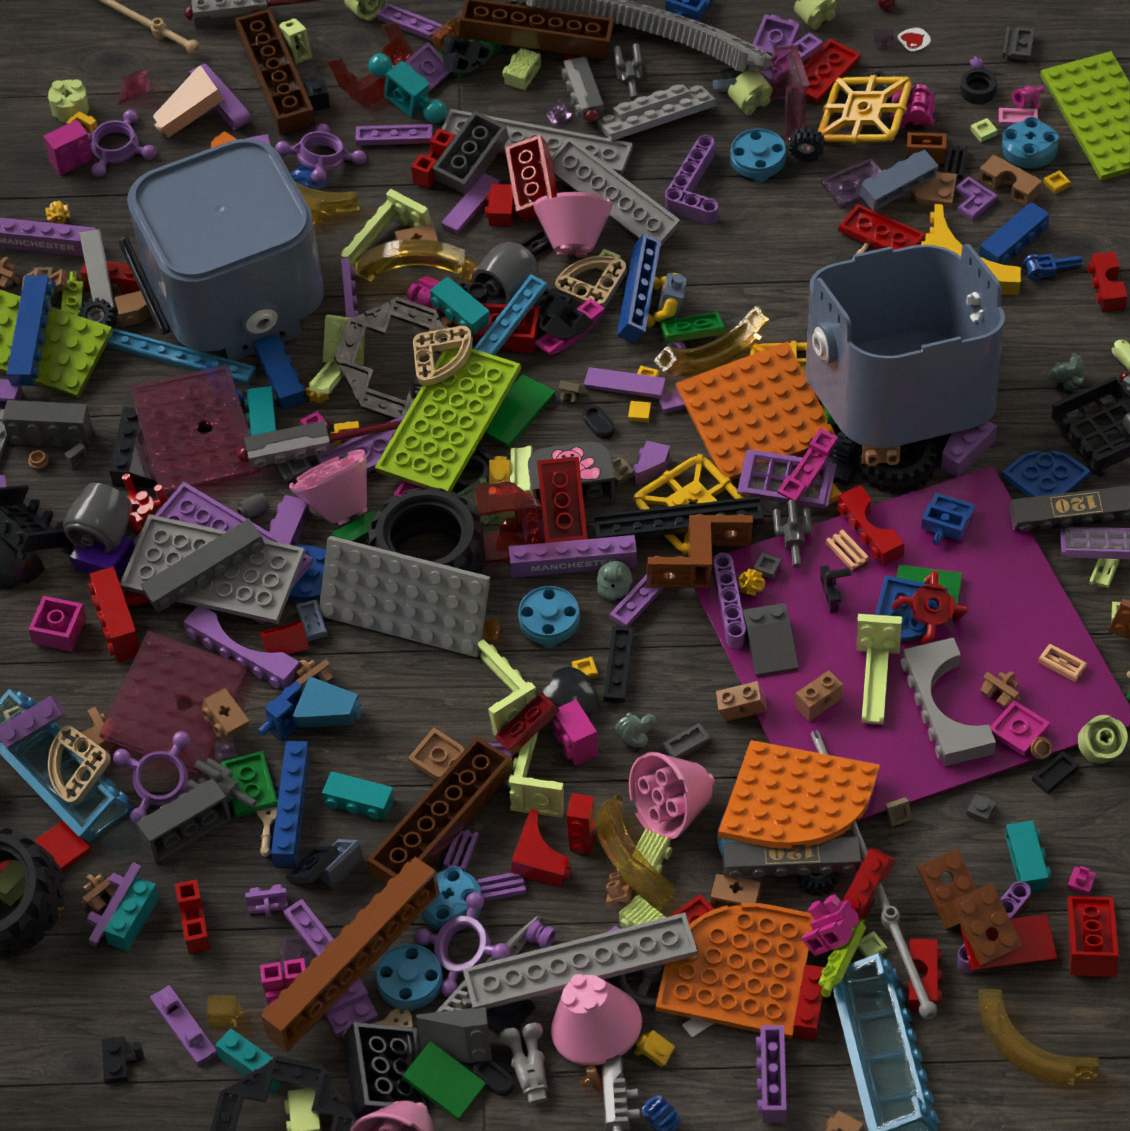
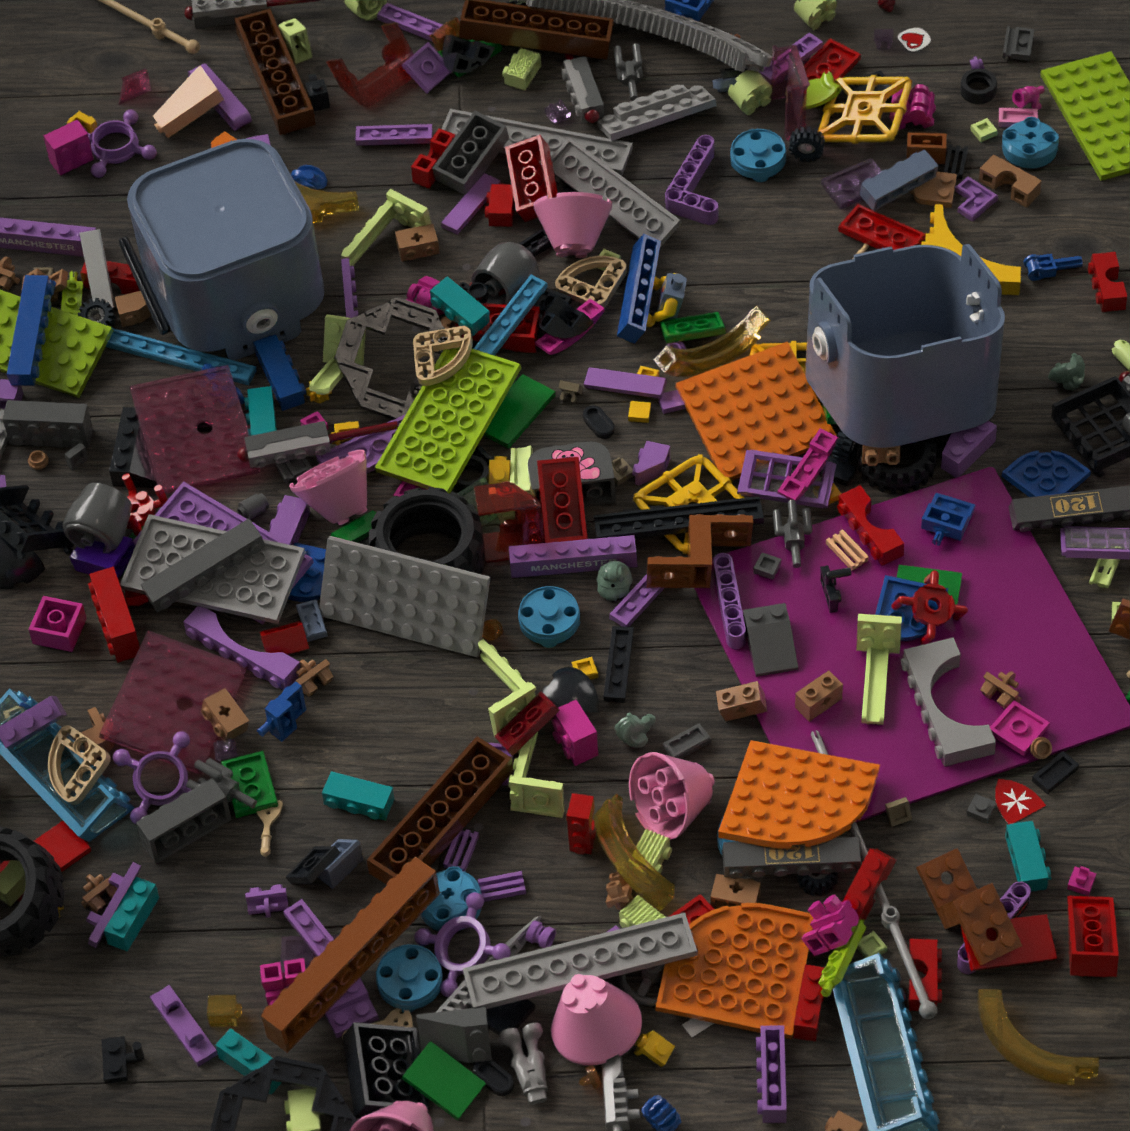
yellow gear [45,201,70,224] -> none
yellowish green brick [48,80,89,123] -> none
red arch [175,879,211,954] -> none
blue brick [271,741,310,868] -> none
medium lavender piece [275,123,366,184] -> none
dark azure slope [293,676,363,728] -> none
clear yellow arch [355,239,477,281] -> none
teal brick [368,53,448,124] -> none
medium nougat plate [408,728,464,780] -> none
red arch [511,809,572,888] -> none
yellow gear [738,569,765,596] -> none
medium lavender plate [753,14,801,57] -> none
blue brick [979,202,1049,265] -> none
light nougat tile [1038,644,1087,682] -> none
yellow tile [1043,170,1071,195] -> none
yellowish green brick [1078,715,1128,763] -> none
none -> lime arm [800,71,841,110]
none -> red sticker [995,779,1046,824]

